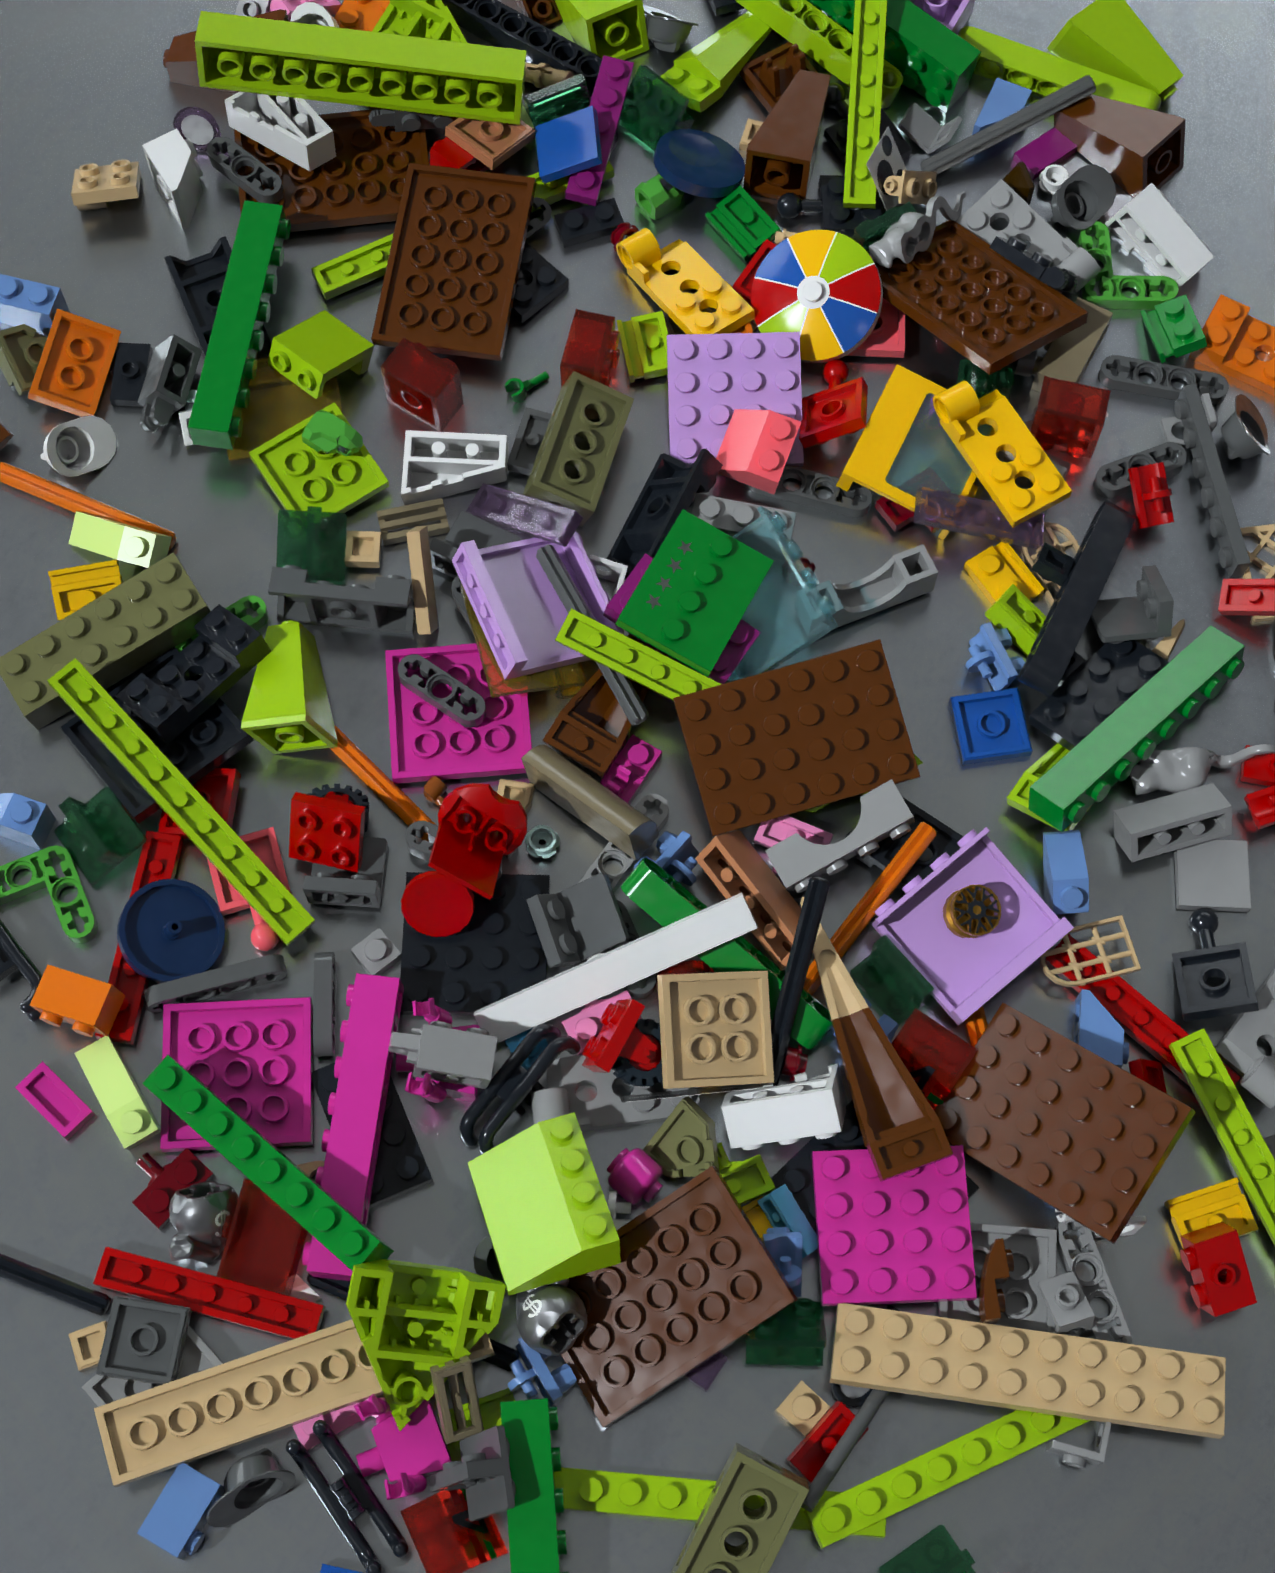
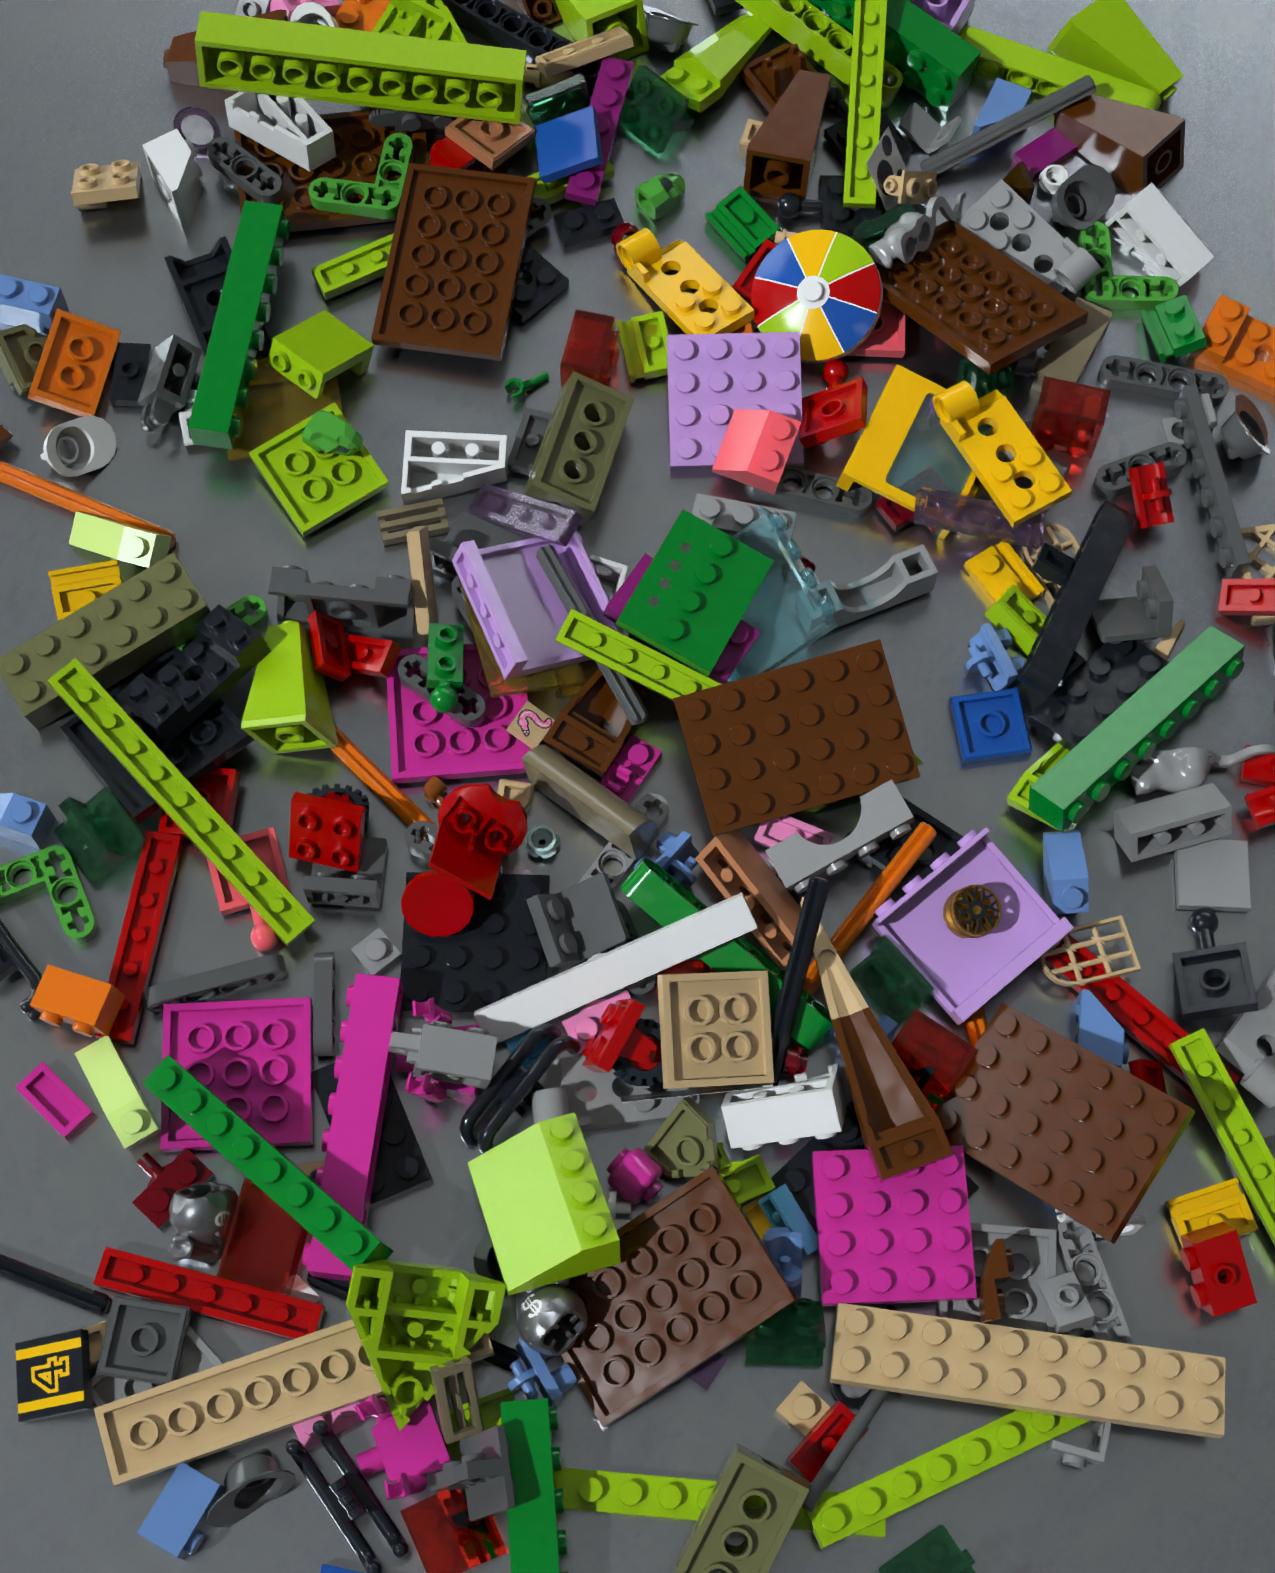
dark blue piece [117,879,225,984] -> none
clear green bracket [276,506,347,582] -> none
tan plate [344,531,382,568] -> none
clear red brick [381,338,464,432] -> none
black piece [607,448,723,578] -> none
dark blue piece [653,129,745,198] -> none
black hinge [989,235,1078,293] -> none
none -> black tile [15,1329,92,1422]
none -> red plate [307,610,351,682]
none -> bright green beam [309,133,414,219]
none -> red plate [345,634,401,678]
none -> green plate [426,623,464,714]
none -> tan tile [506,701,555,749]
none -> tan tile [535,26,634,78]

